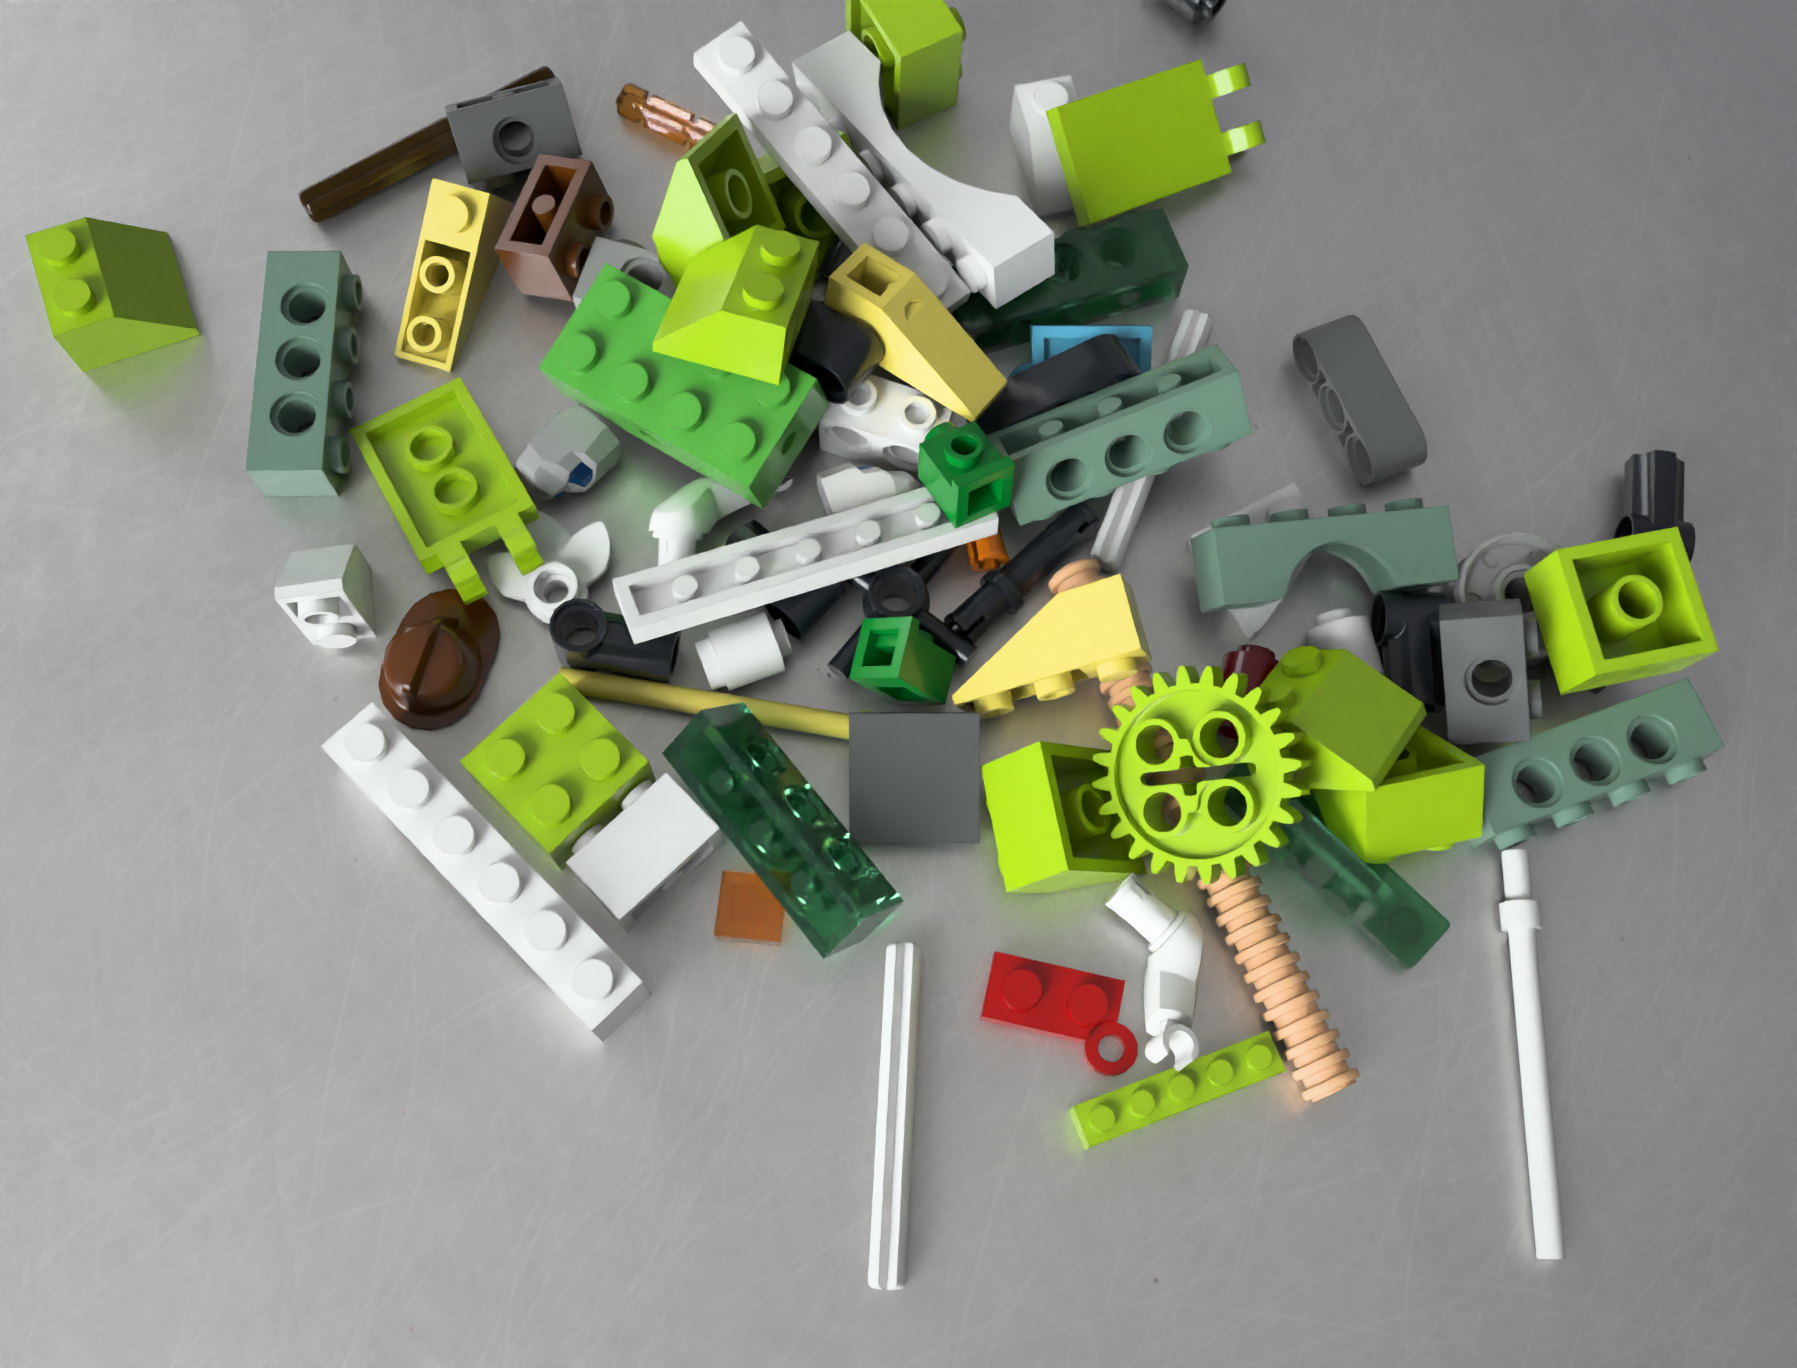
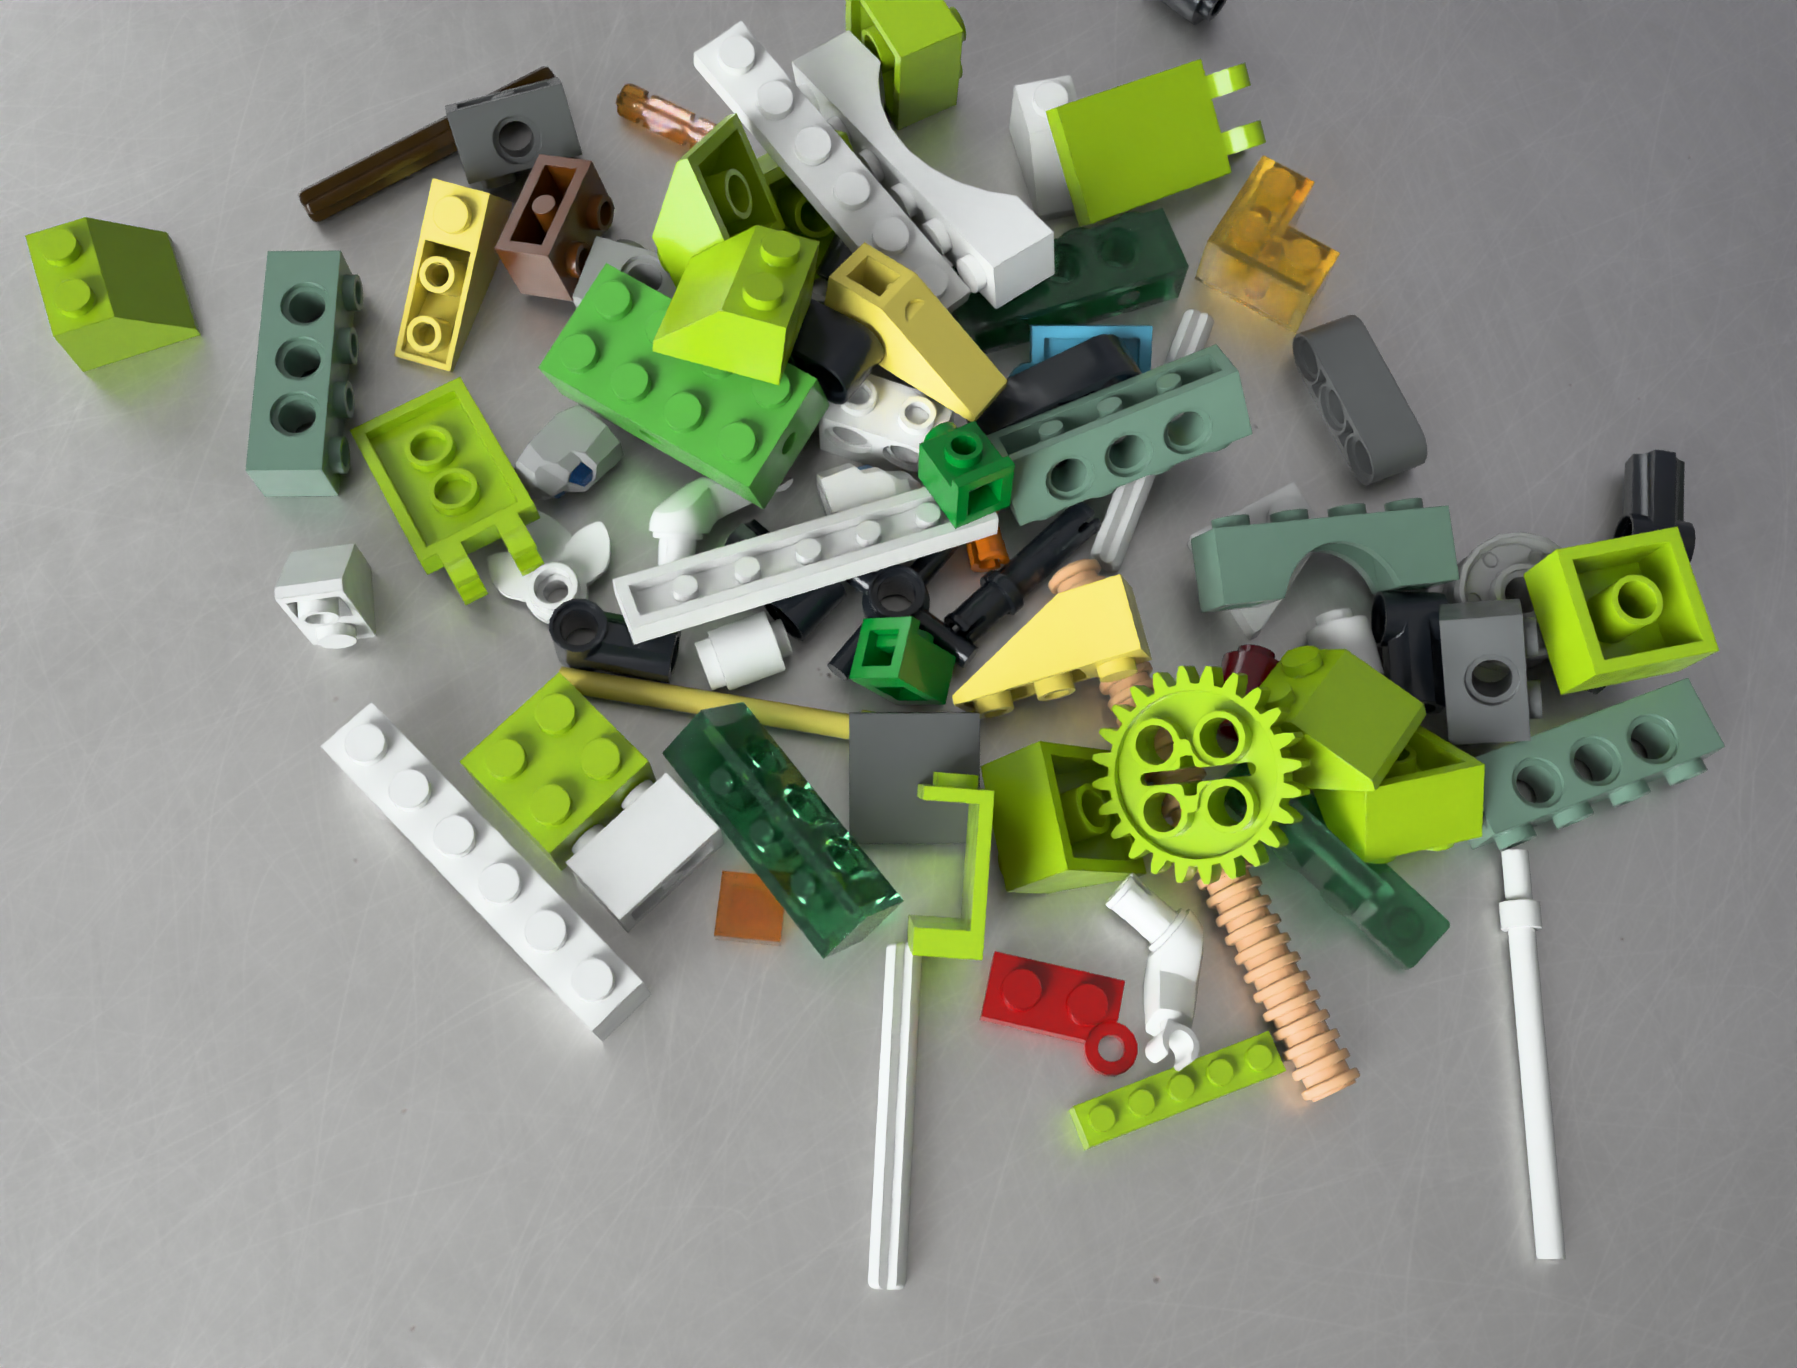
reddish brown piece [378,589,500,731] -> none
none -> lime panel [907,772,994,960]
none -> clear yellow brick [1194,155,1340,333]

